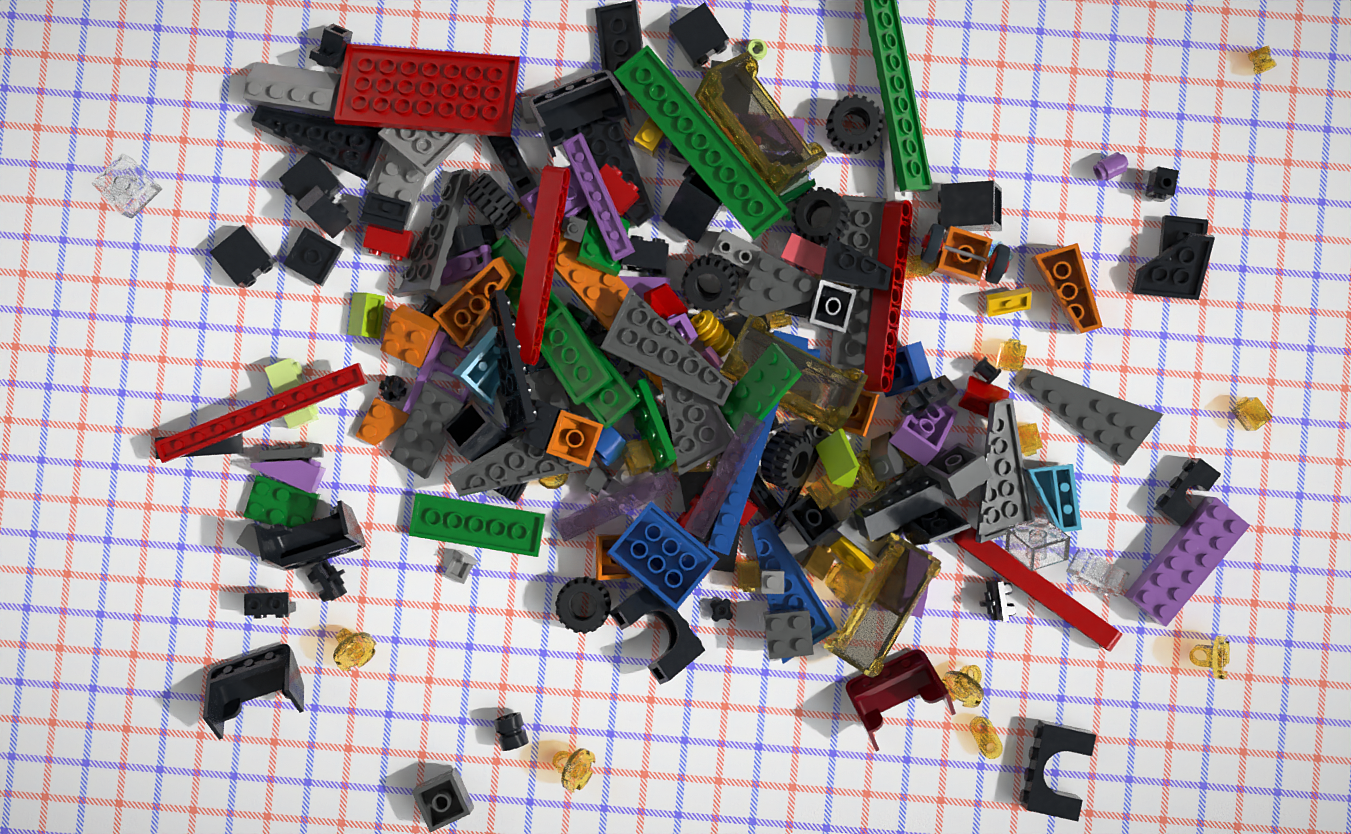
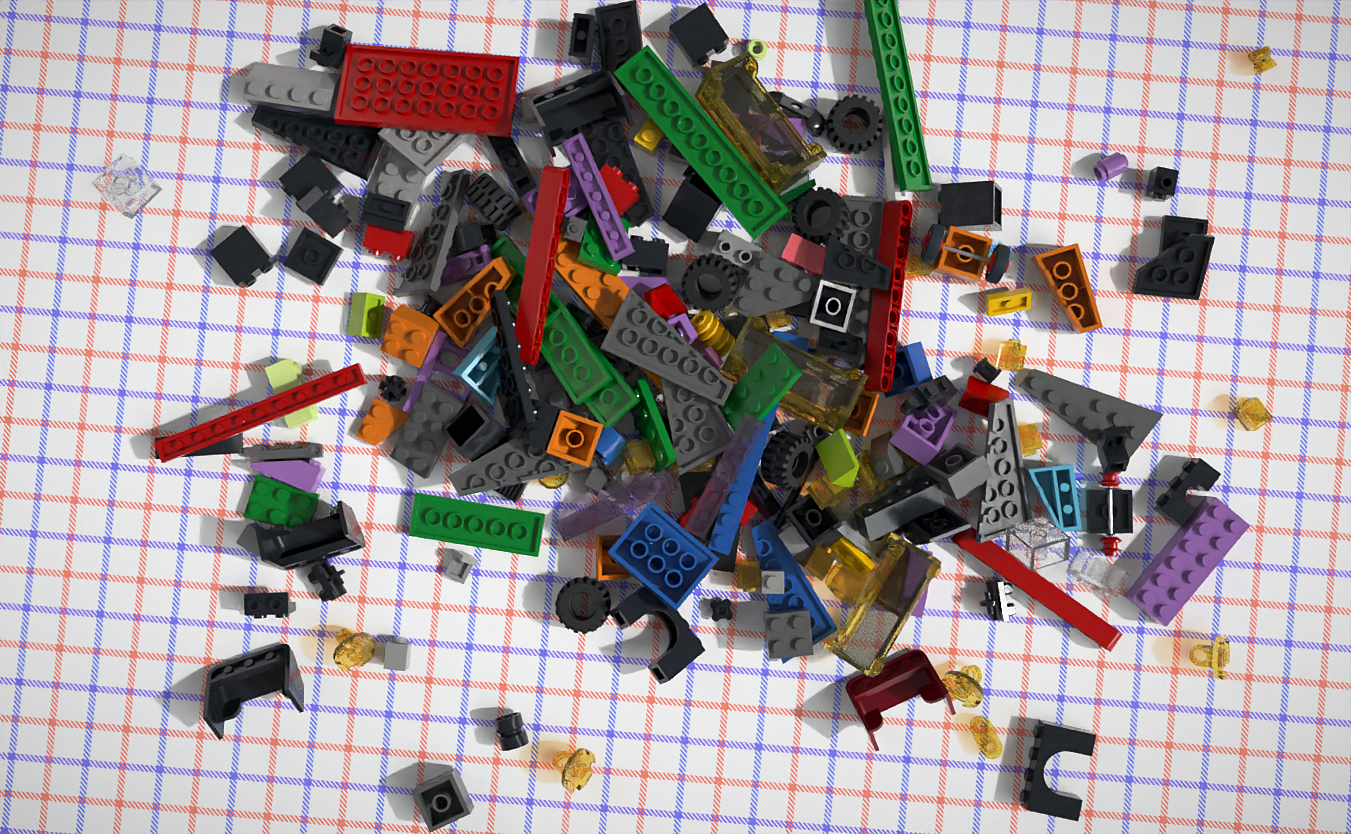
none -> light grey brick [383,637,412,671]
none -> black brick [568,13,596,66]
none -> black piece [760,91,827,138]
none -> black slope [813,327,863,370]
none -> black plate [1086,472,1133,556]
none -> black brick [1097,426,1130,474]

